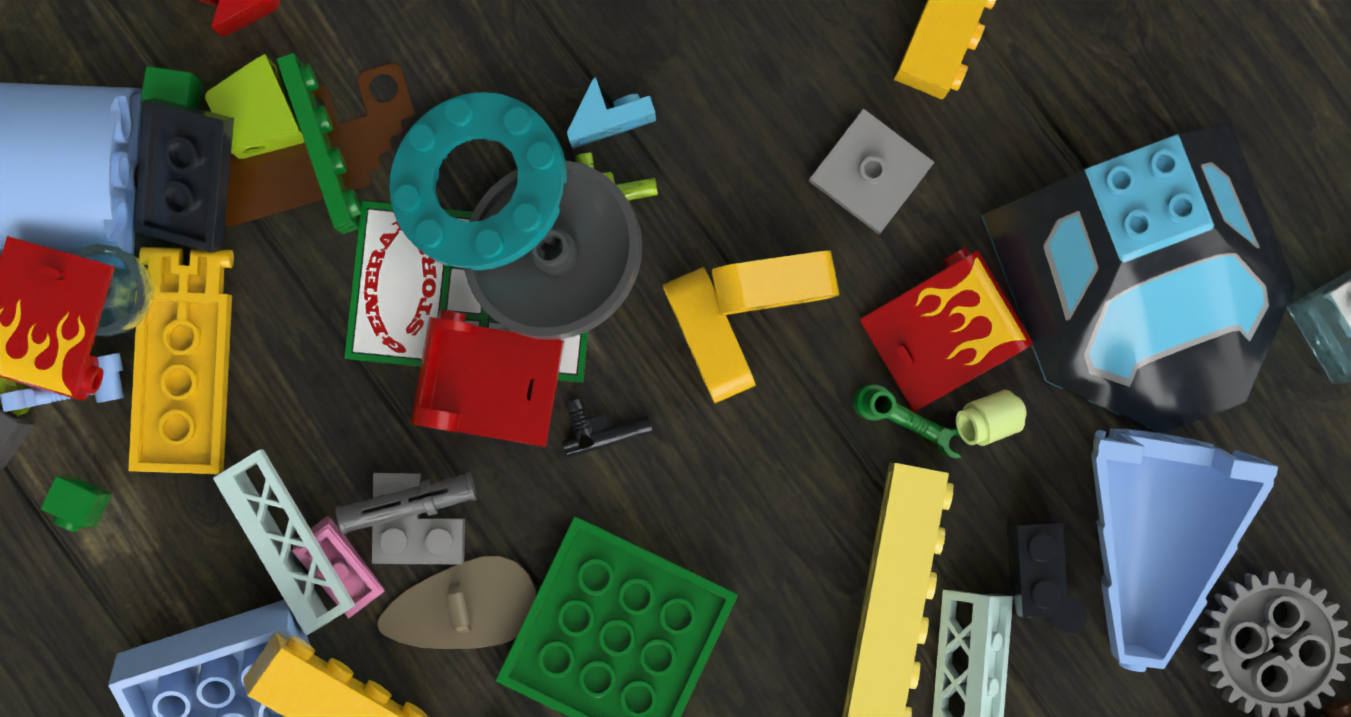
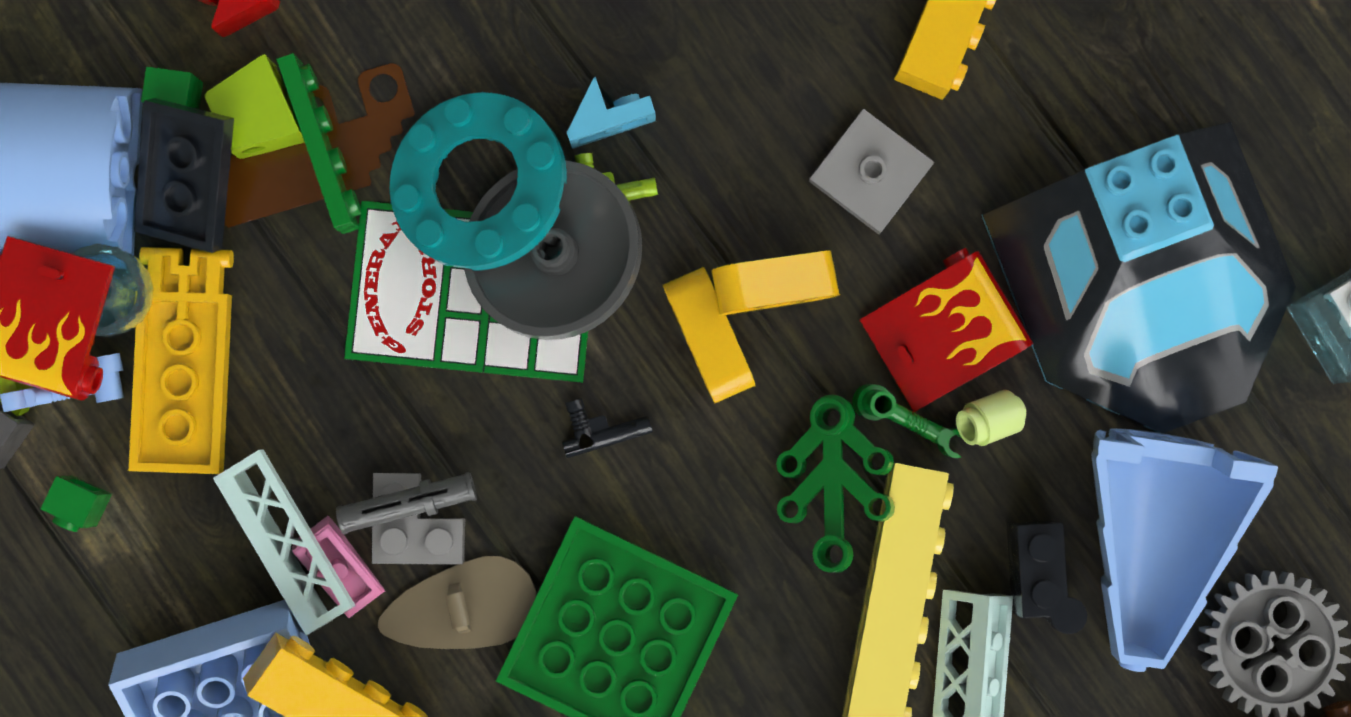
red door [410,310,565,447] -> none
none -> green plant [776,395,895,573]

